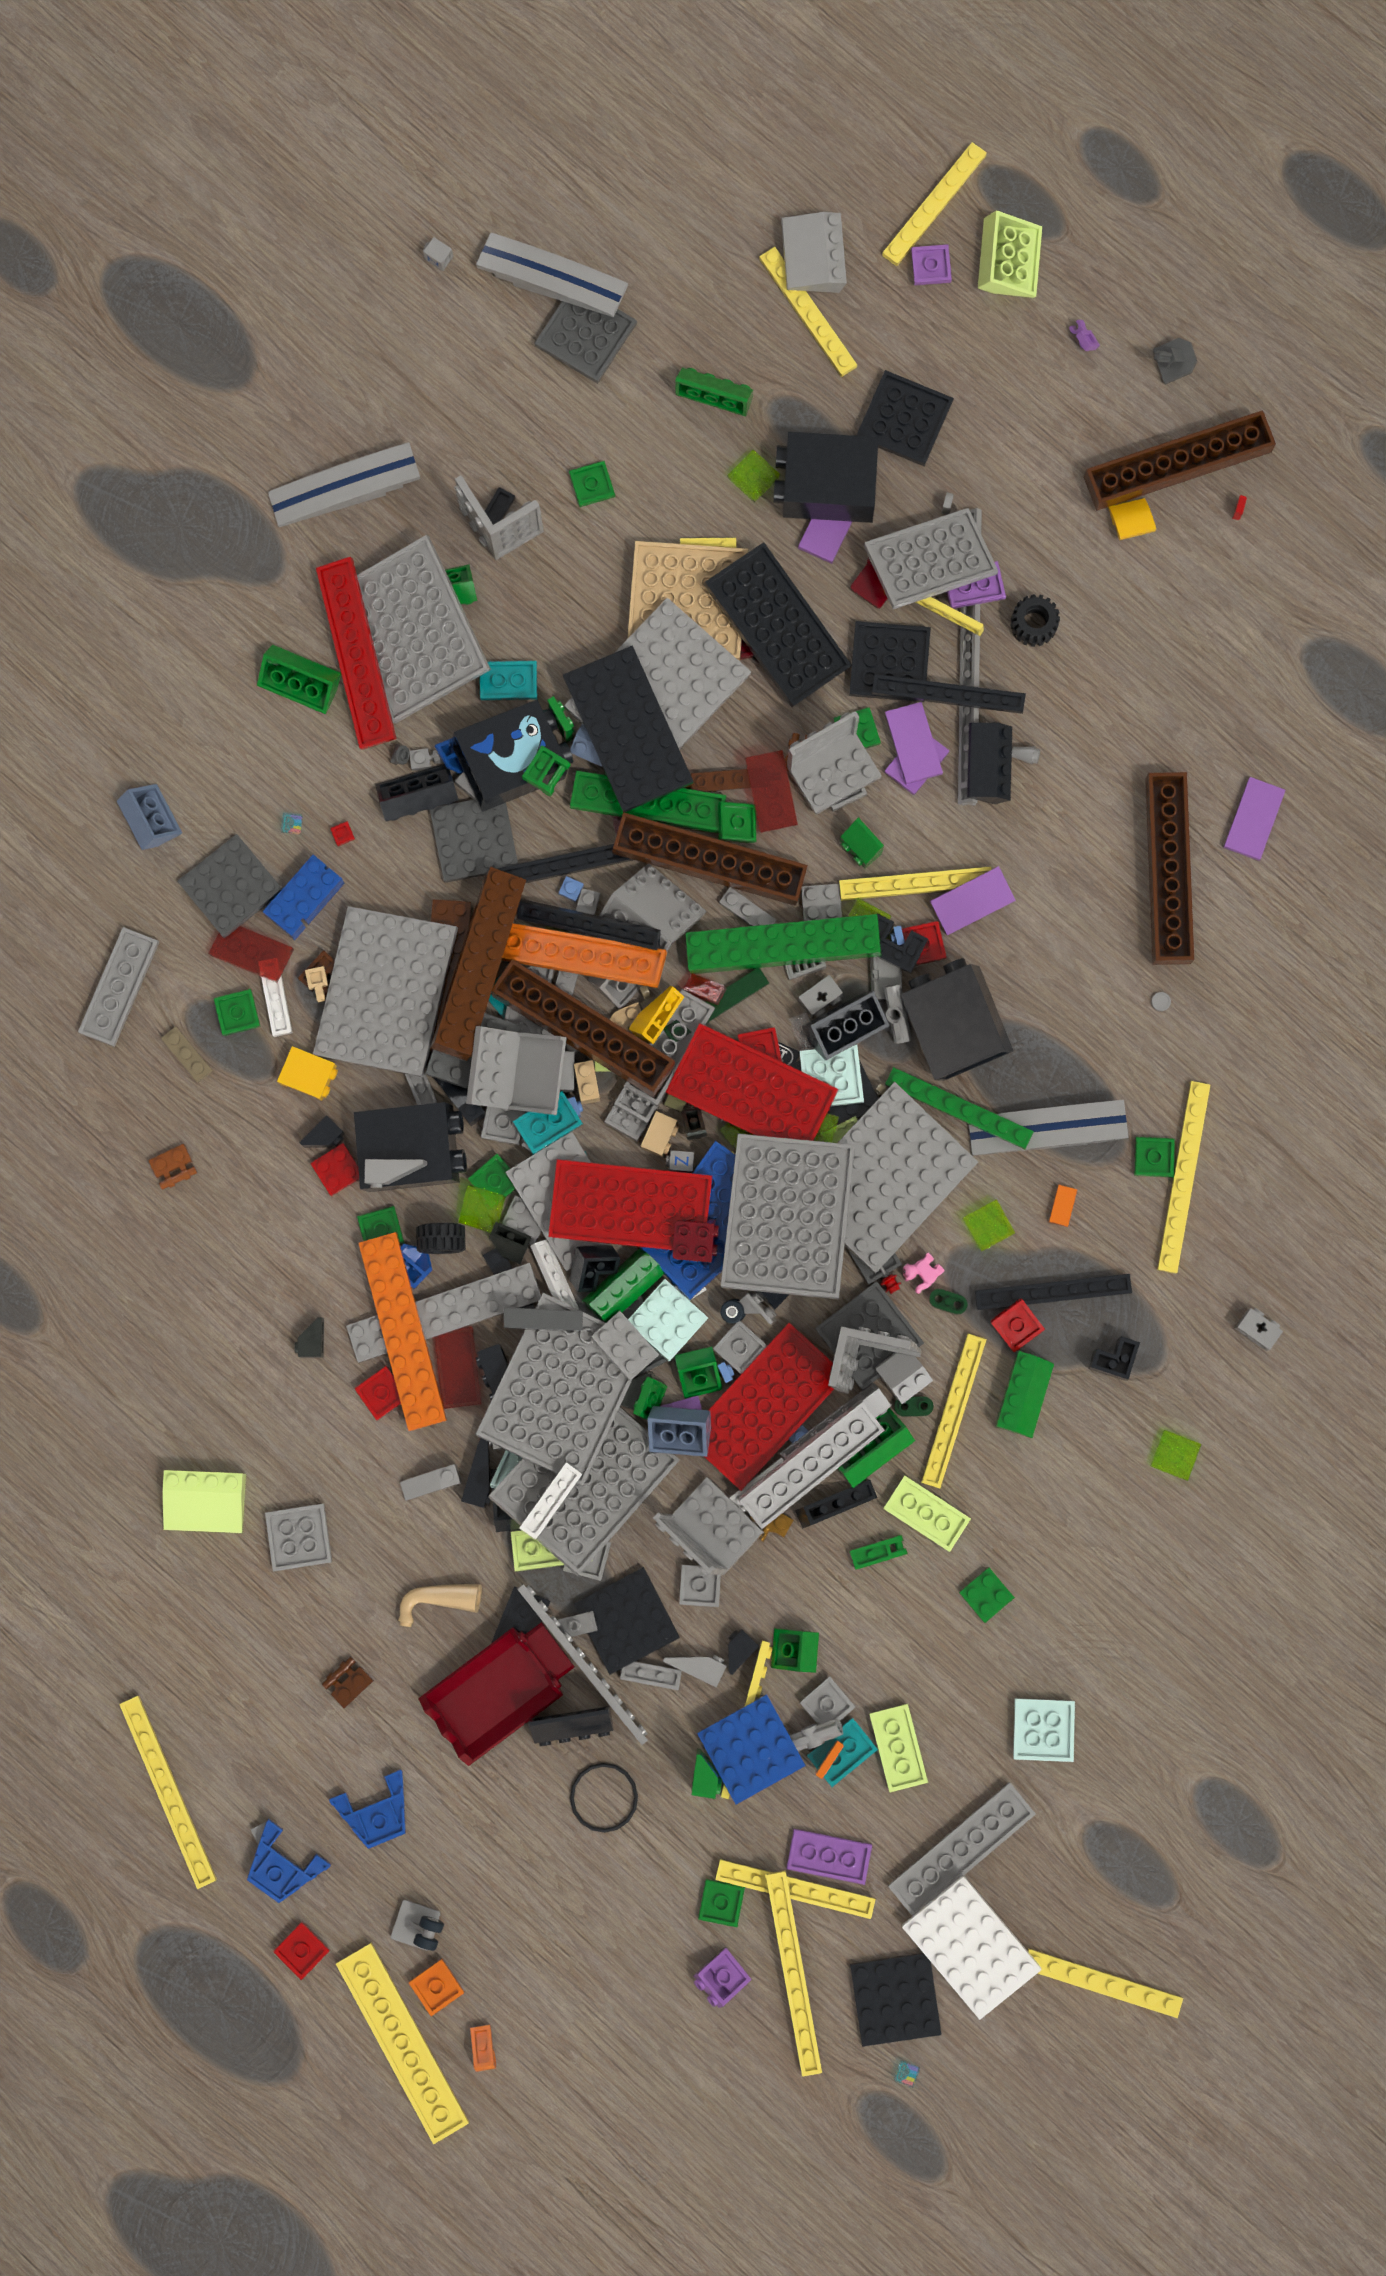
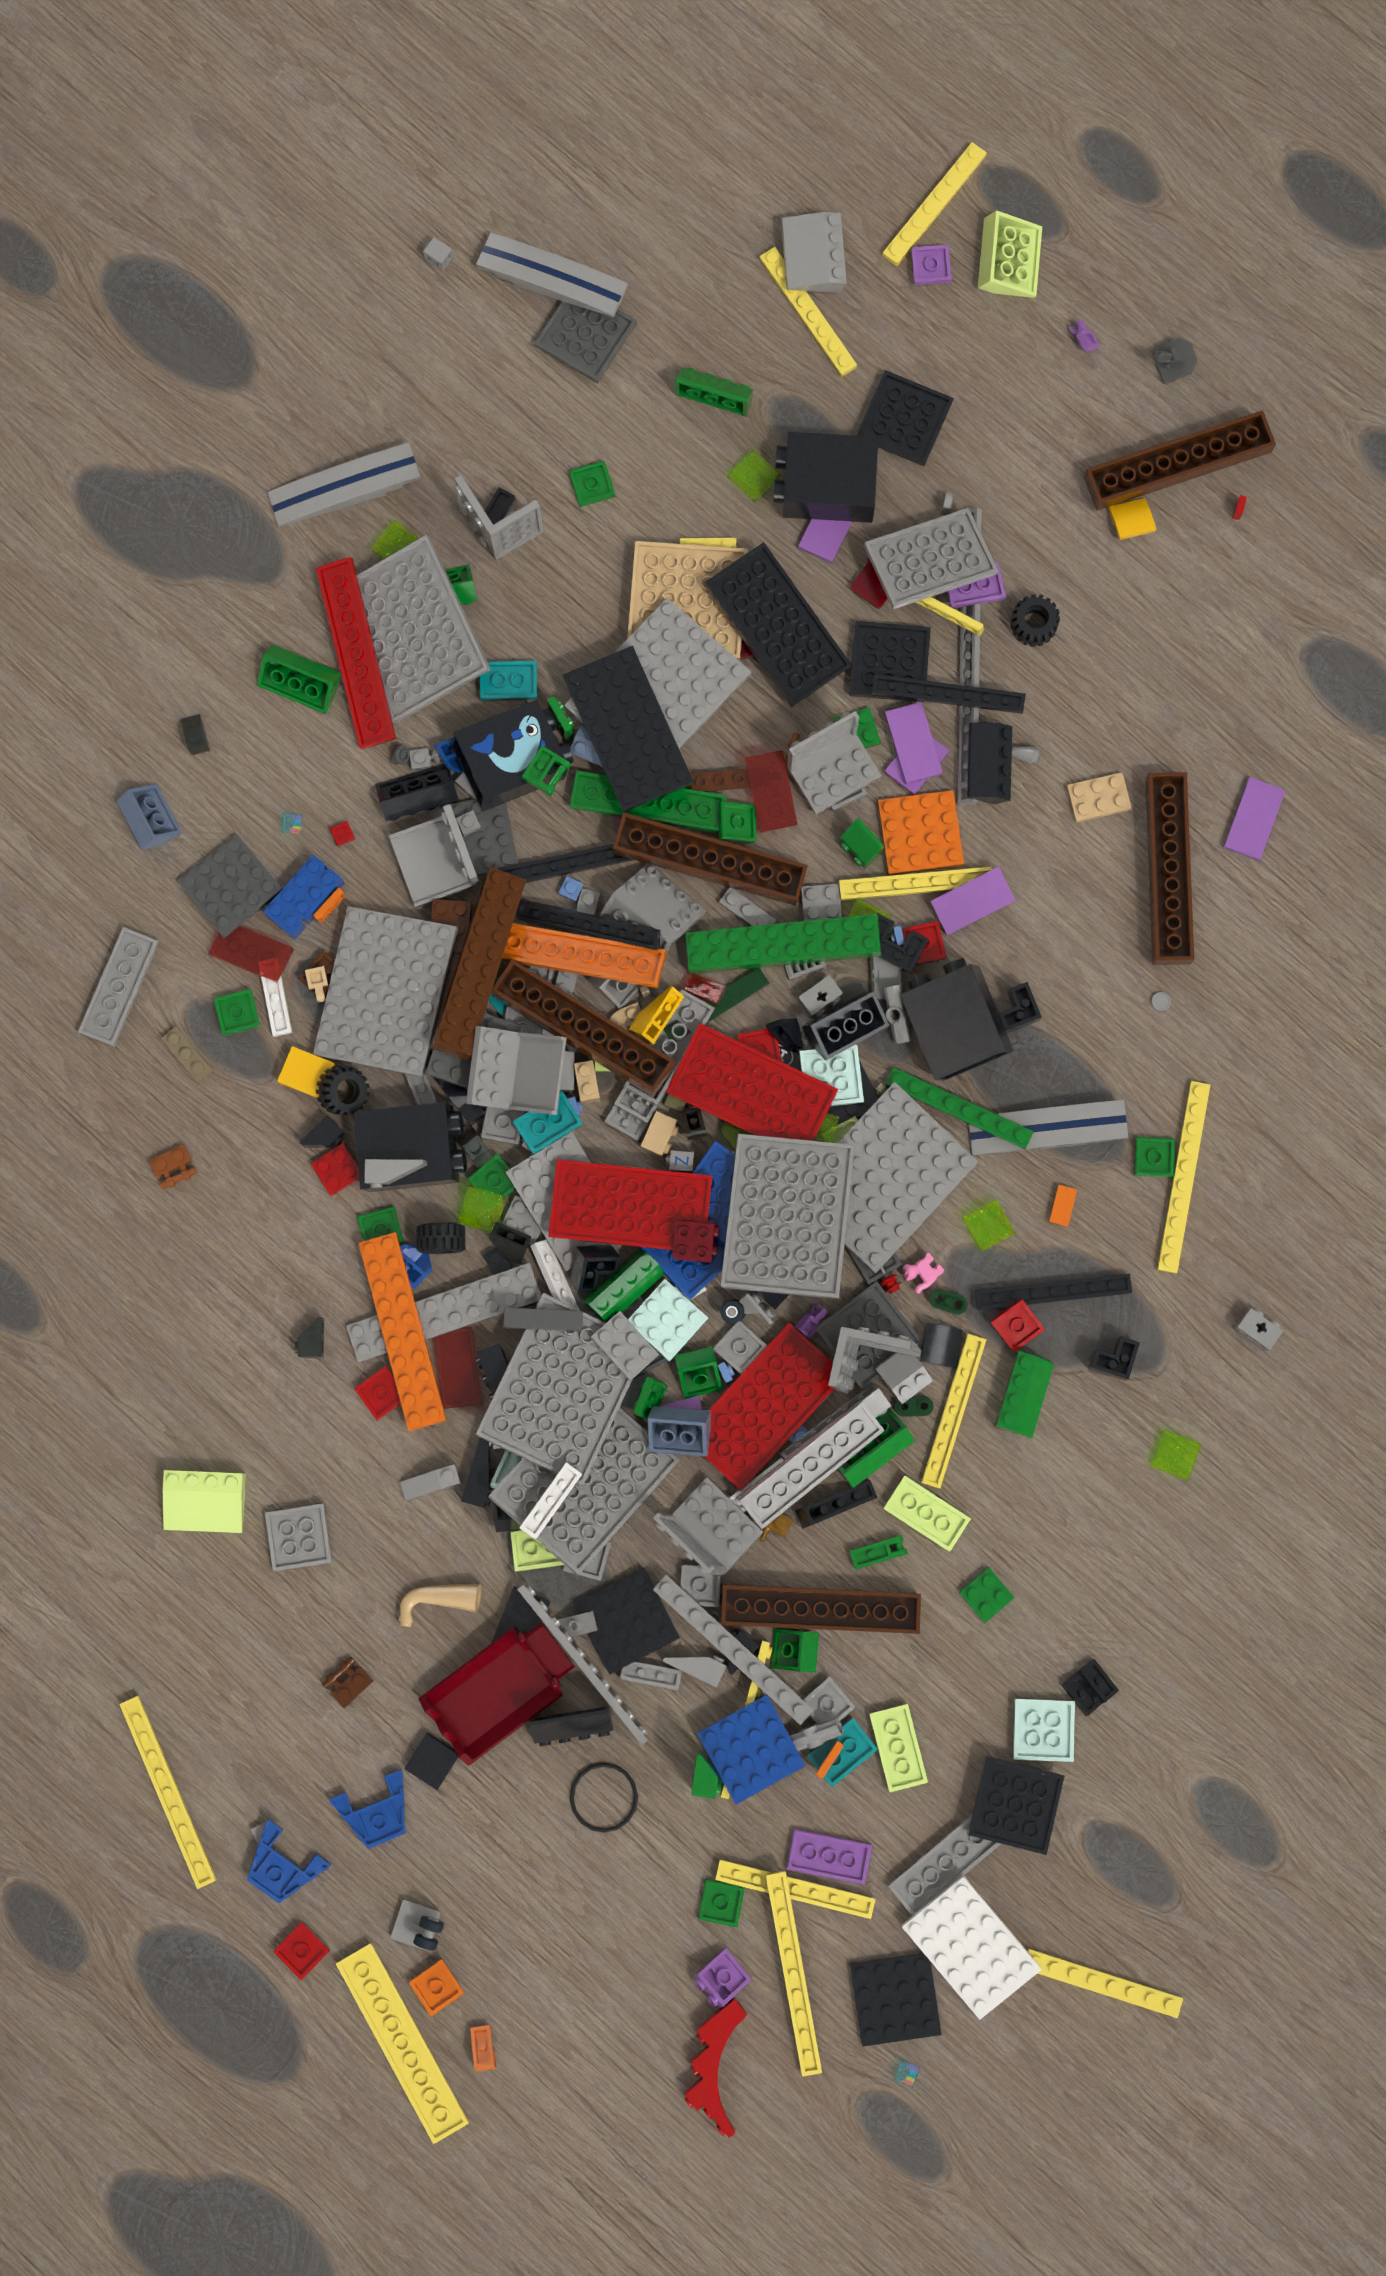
none -> pearl dark grey slope [182,714,210,755]
none -> orange tile [313,887,346,923]
none -> black tyre [316,1066,370,1116]
none -> clear neon green plate [371,520,419,560]
none -> light grey bracket [389,804,480,908]
none -> black slope [404,1732,458,1790]
none -> light grey plate [456,810,481,837]
none -> pearl dark grey slope [458,1127,494,1168]
none -> light grey plate [653,1575,813,1725]
none -> red arch [684,1997,747,2138]
none -> reddish brown brick [721,1584,921,1634]
none -> black slope [765,1018,803,1052]
none -> medium lavender plate [795,1303,827,1340]
none -> orange plate [878,790,964,875]
none -> black slope [920,1323,963,1369]
none -> black plate [968,1756,1065,1855]
none -> black brick [999,982,1042,1033]
none -> black slope [1061,1659,1119,1717]
none -> tan plate [1066,772,1132,823]

